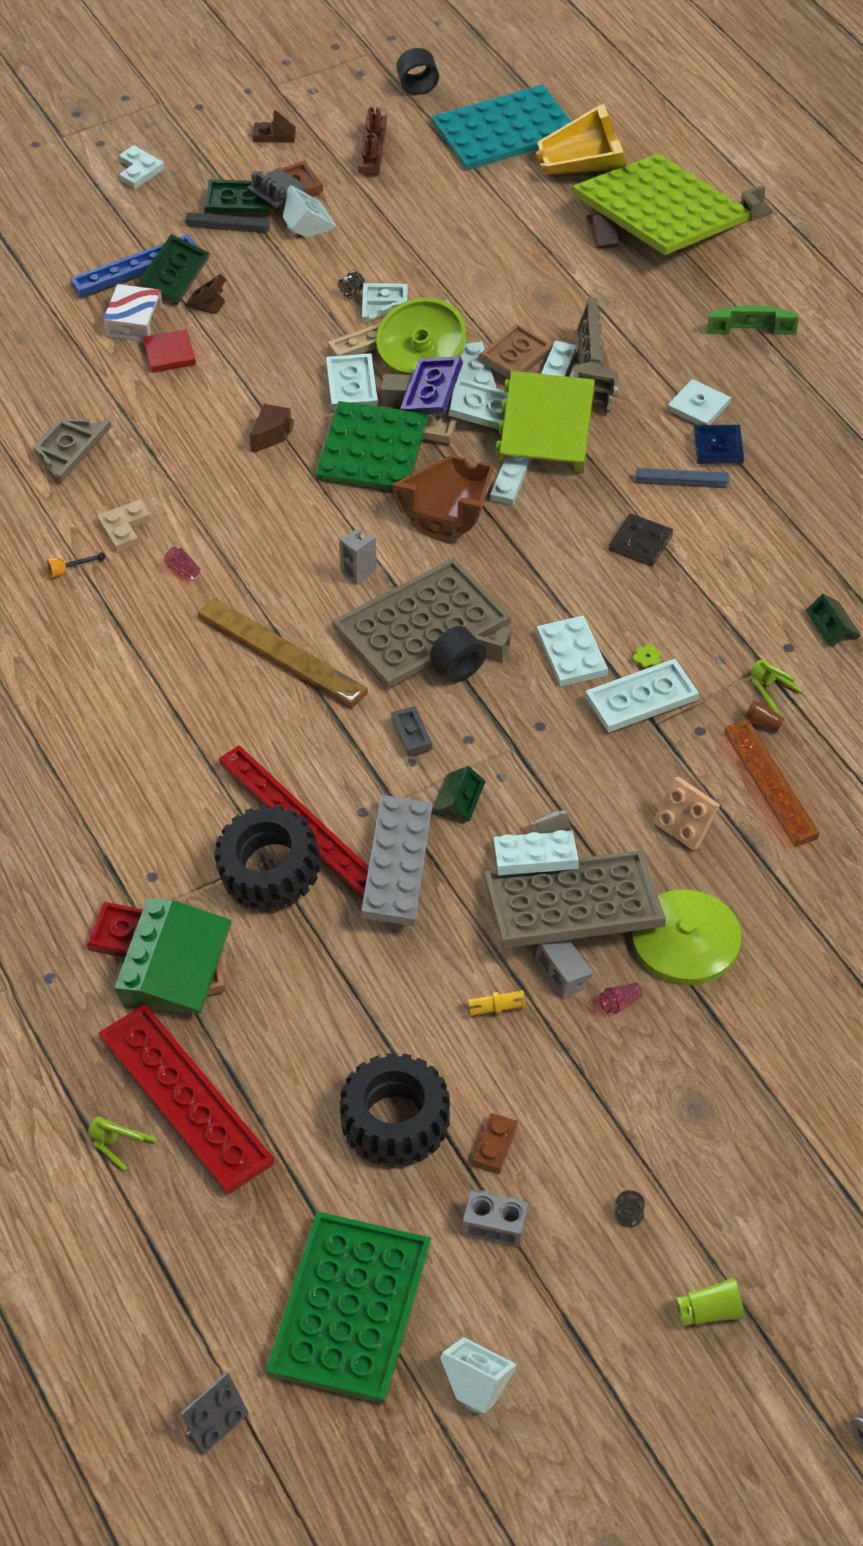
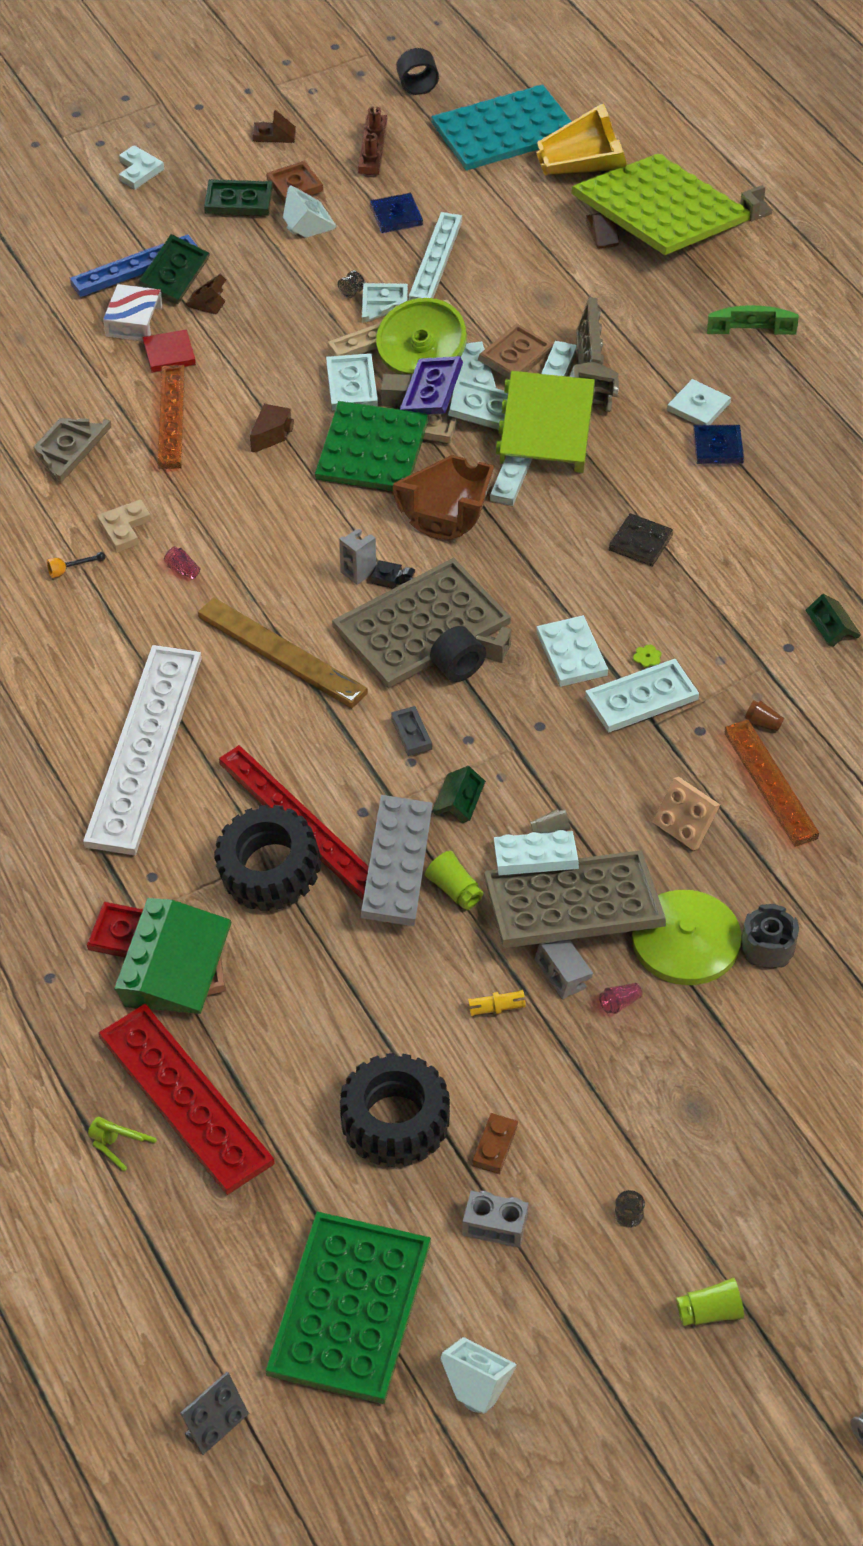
dark grey axle [185,212,270,232] -> none
dark grey hinge [247,168,307,208] -> none
sand blue axle [636,468,729,487] -> none
lime plant [751,659,801,716] -> none
none -> white plate [83,645,202,856]
none -> clear orange plate [157,365,185,469]
none -> clear blue plate [370,193,423,233]
none -> black plate [371,560,415,588]
none -> light aqua plate [409,212,462,300]
none -> lime plant [425,851,484,910]
none -> dark grey brick [741,904,799,967]

